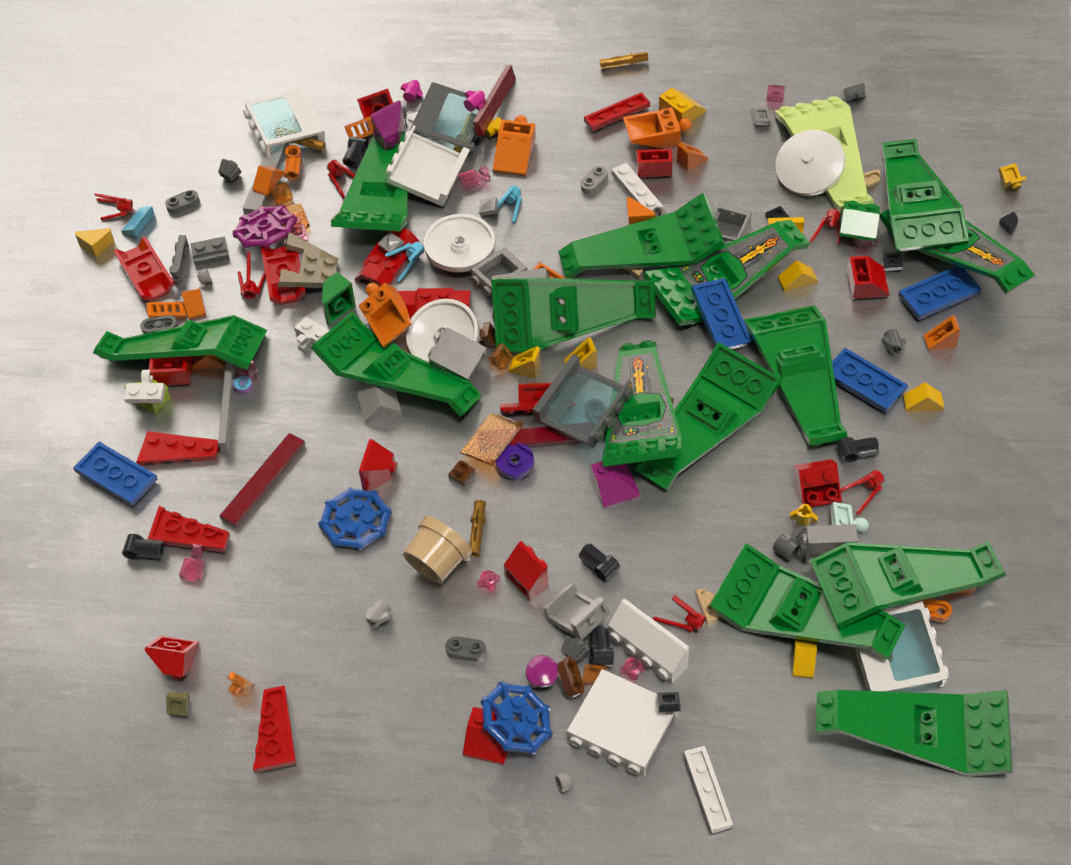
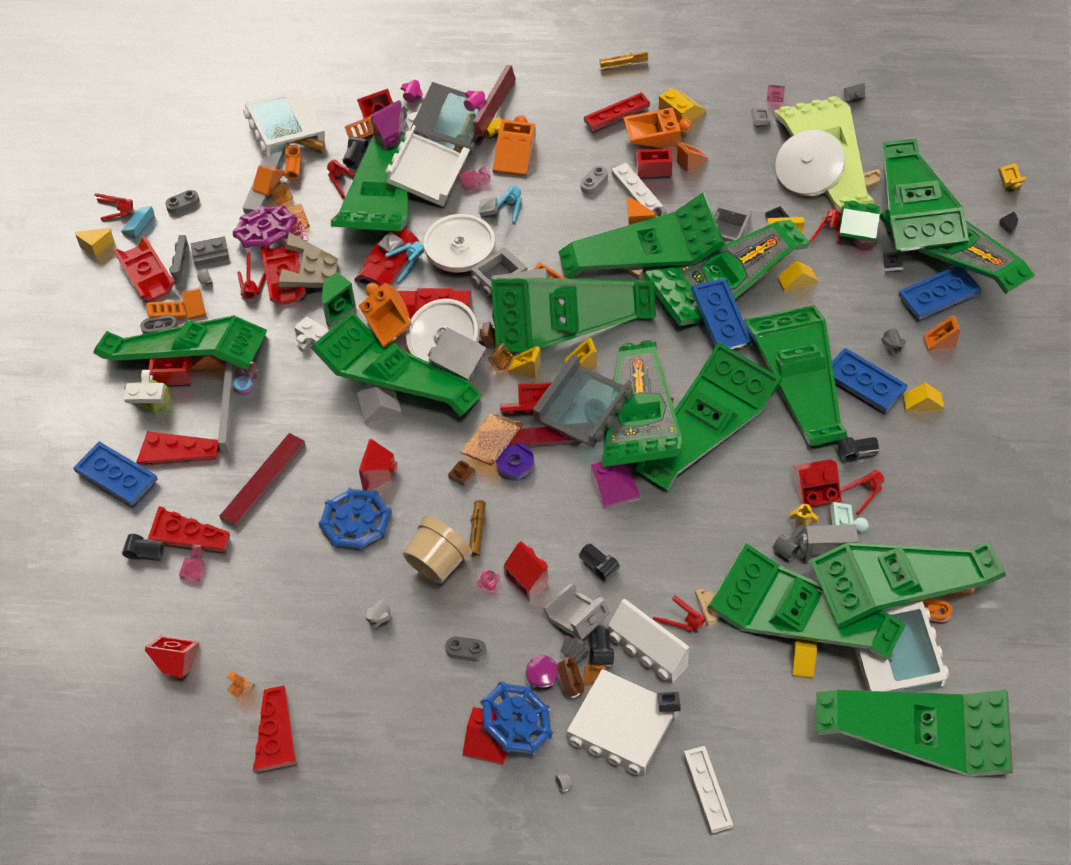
olive tile [166,691,190,717] -> none
dark grey piece [218,159,242,181] -> none
clear pink plate [620,657,645,681] -> none
red slope [847,256,889,299] -> none

